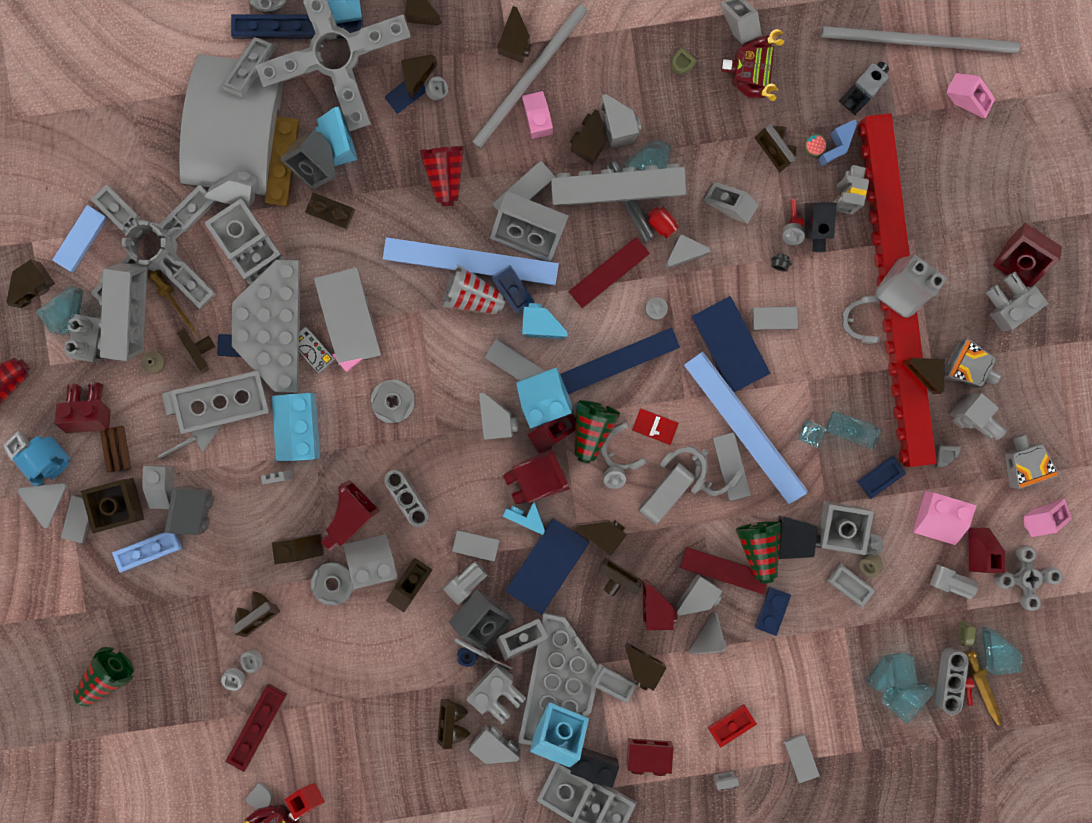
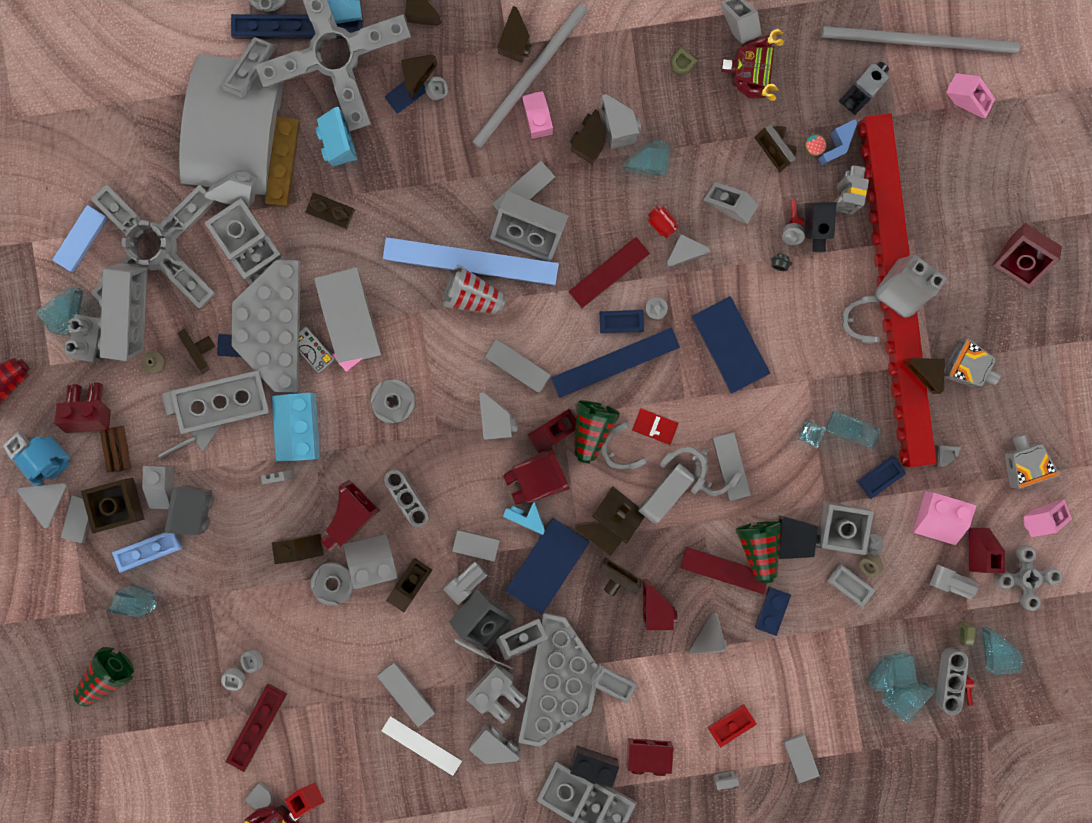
dark brown slope [6,259,55,308] -> none
pearl gold sword [148,270,198,336] -> none
dark brown tile [231,591,280,637] -> none
dark grey slope [280,129,336,190] -> none
dark red cone [419,146,464,207] -> none
dark brown tile [437,699,470,749] -> none
dark blue plate [457,647,478,667] -> none
dark blue plate [492,265,535,314] -> none
medium azure slope [516,367,573,428] -> none
medium azure slope [522,303,567,339] -> none
medium azure slope [530,702,589,768] -> none
light grey brick [551,163,687,206] -> none
light grey tile [604,467,626,489] -> none
dark grey axle [605,162,655,242] -> none
dark brown slope [625,642,667,691] -> none
light grey slope [675,574,722,616] -> none
light blue tile [684,351,808,504] -> none
light grey tile [752,307,798,330] -> none
light grey brick [949,393,1007,440] -> none
pearl gold sword [965,650,1001,726] -> none
light grey brick [985,272,1048,332] -> none
none -> clear light blue slope [108,584,157,617]
none -> light grey tile [377,661,436,727]
none -> white sticker [381,716,462,776]
none -> dark brown piece [592,486,645,544]
none -> dark blue tile [599,310,644,334]

